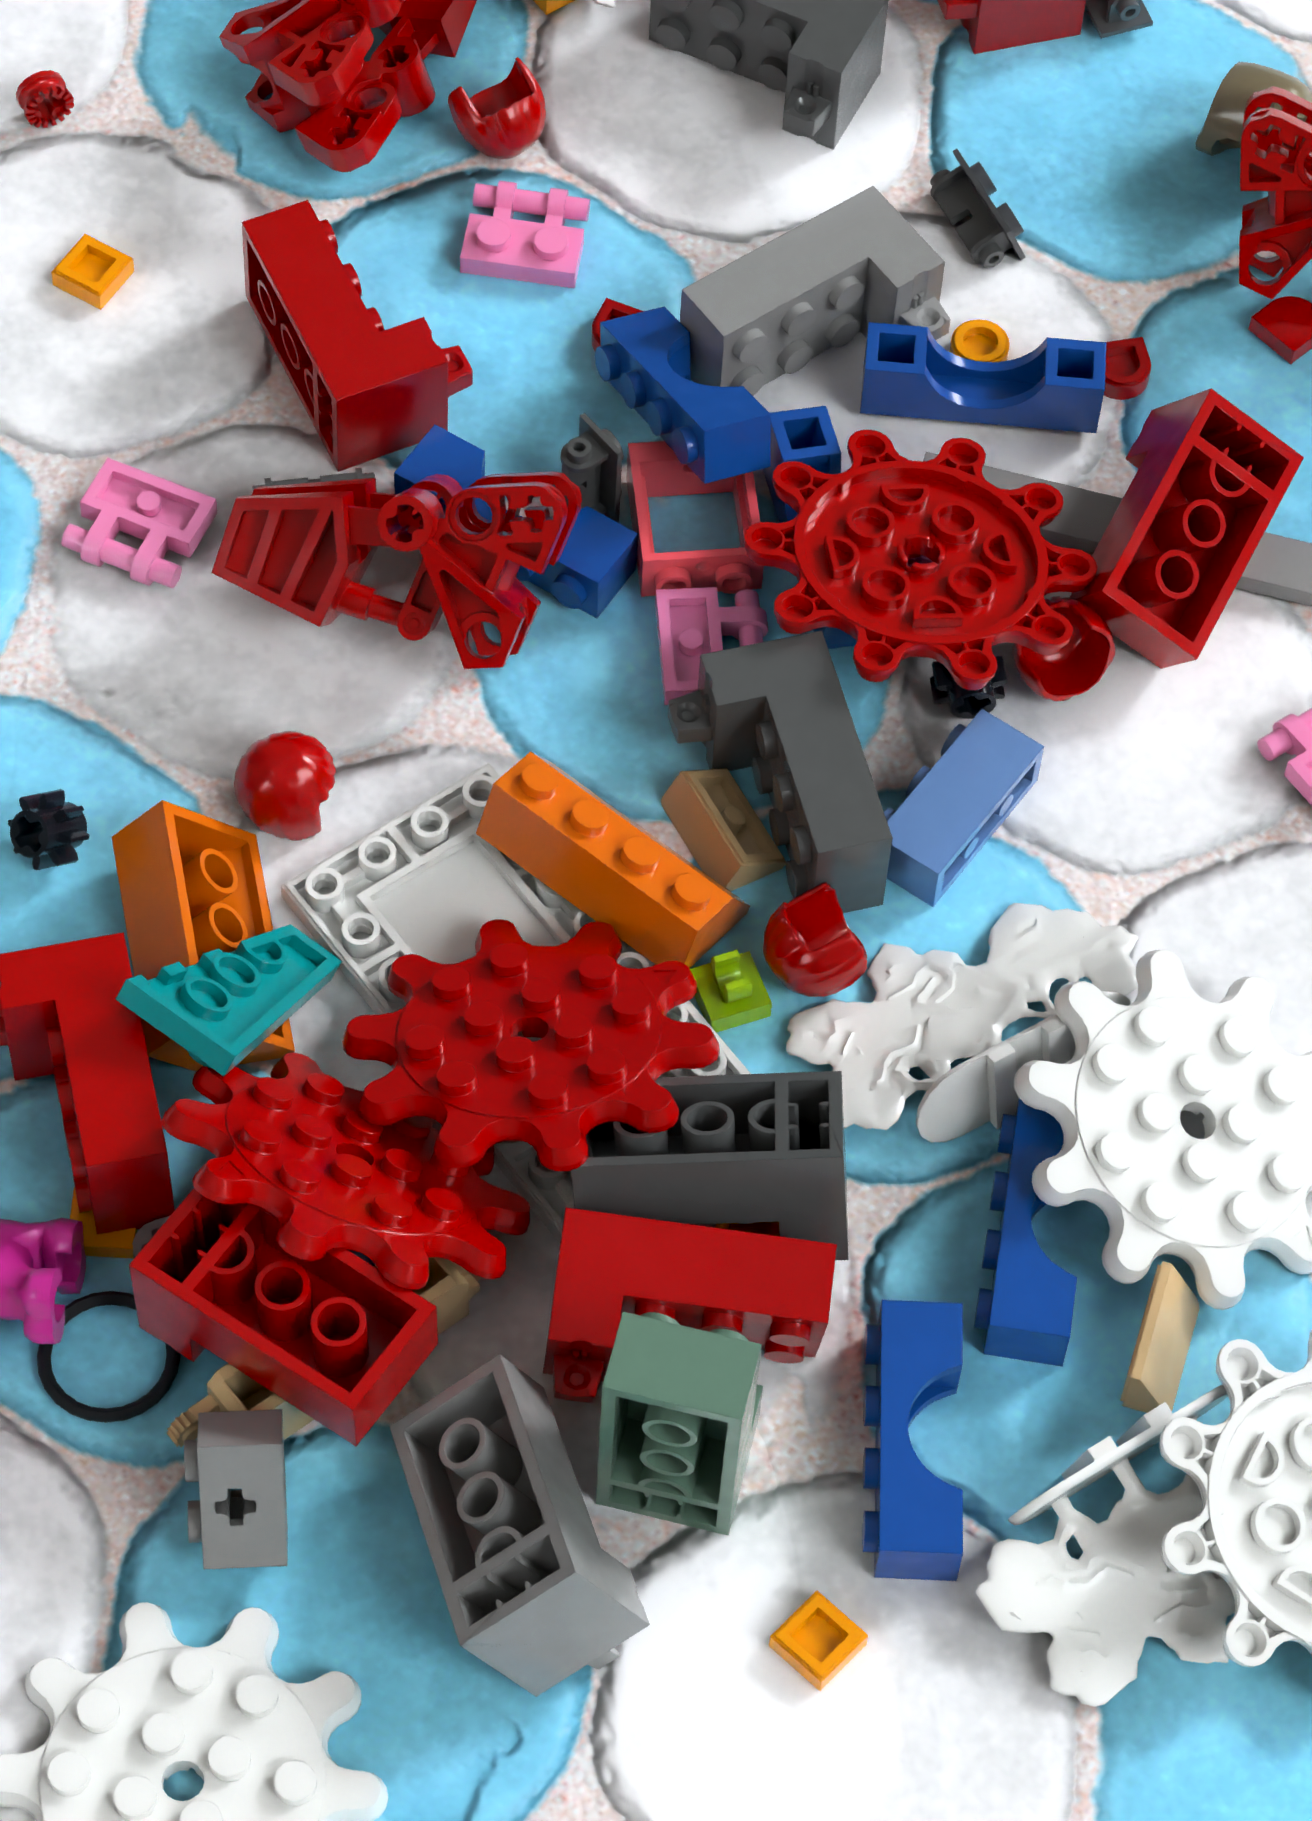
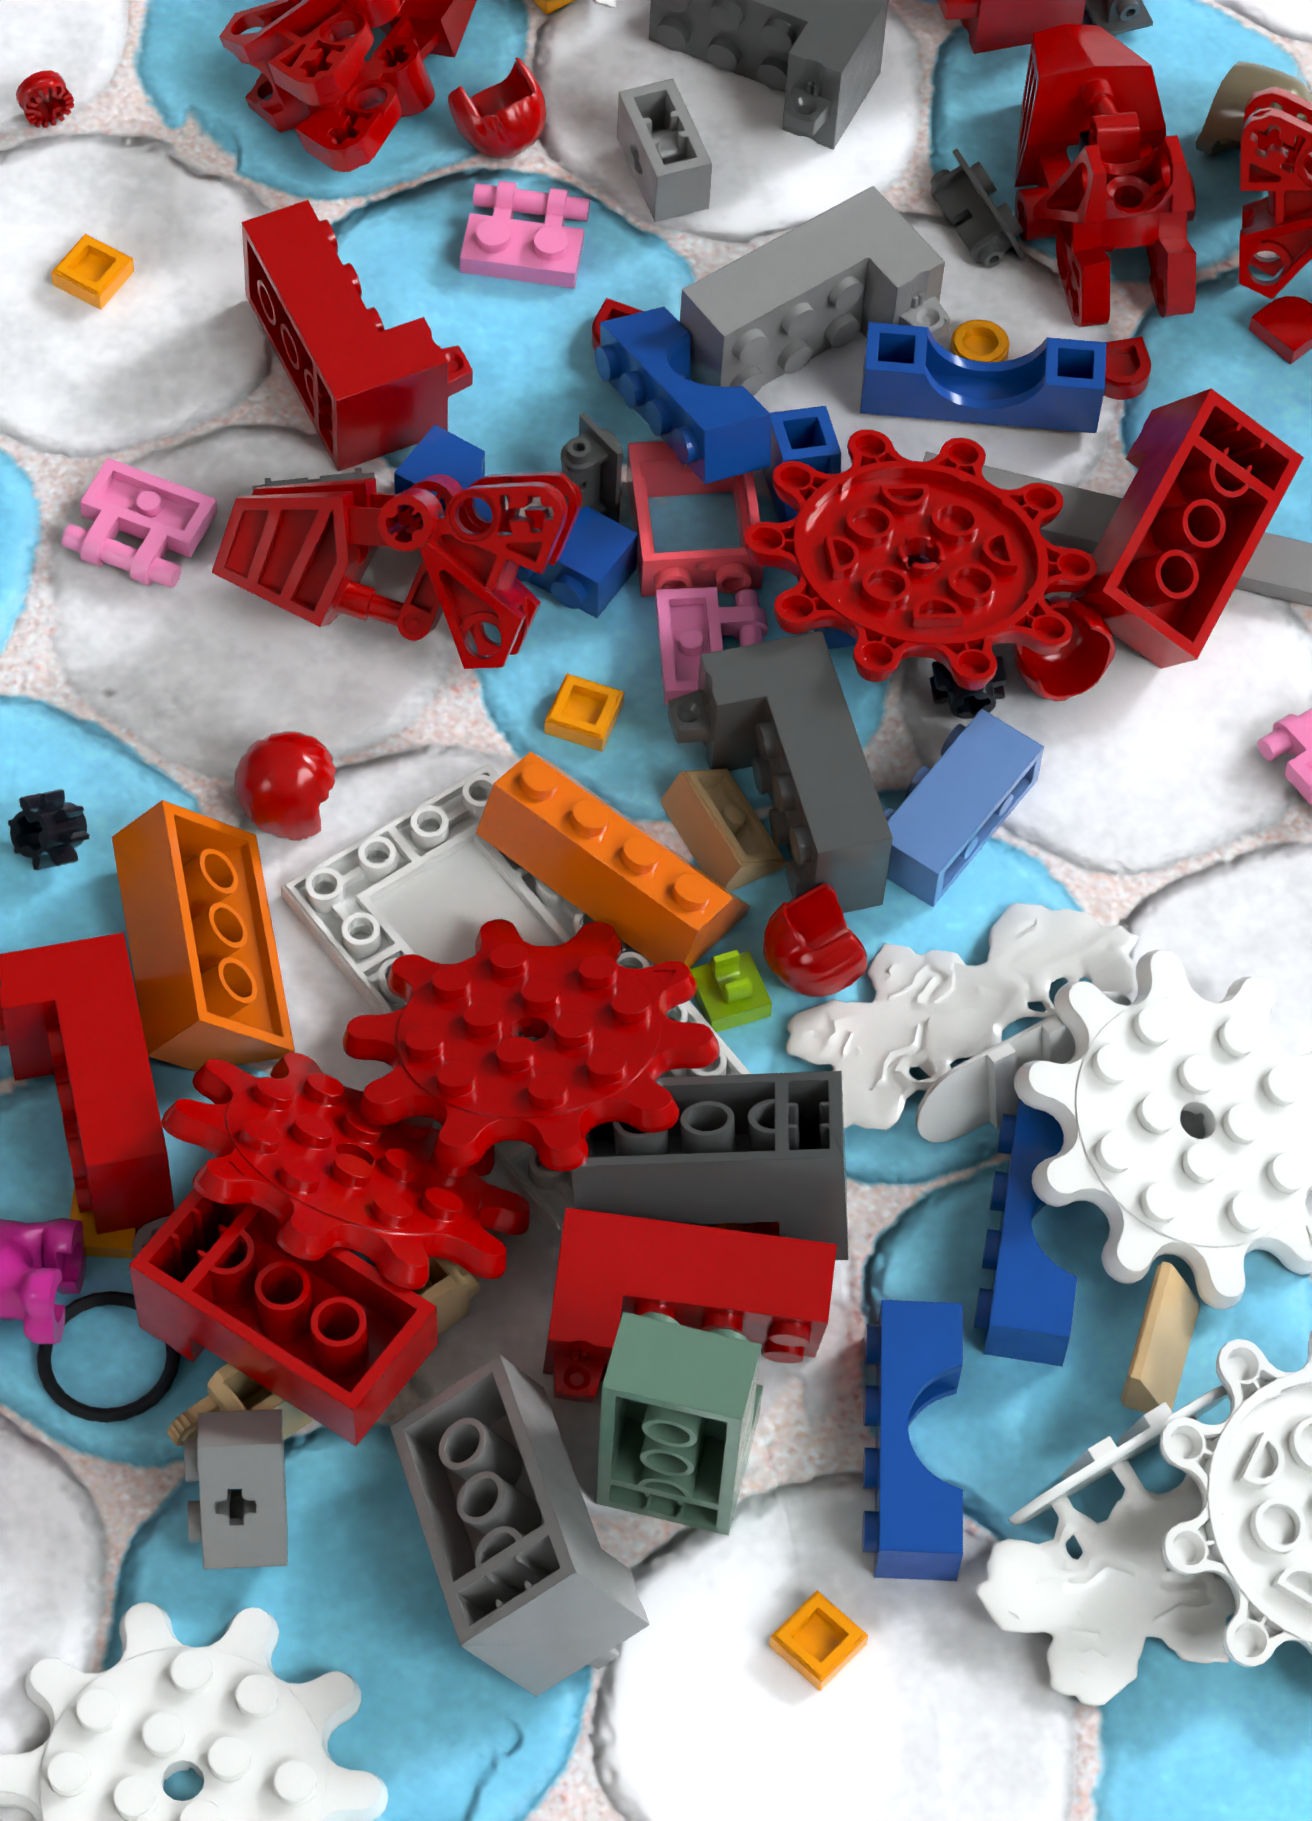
teal wing [116,924,342,1076] -> none
none -> light orange tile [544,673,624,752]
none -> light grey brick [617,78,712,222]
none -> red piece [1014,24,1196,327]

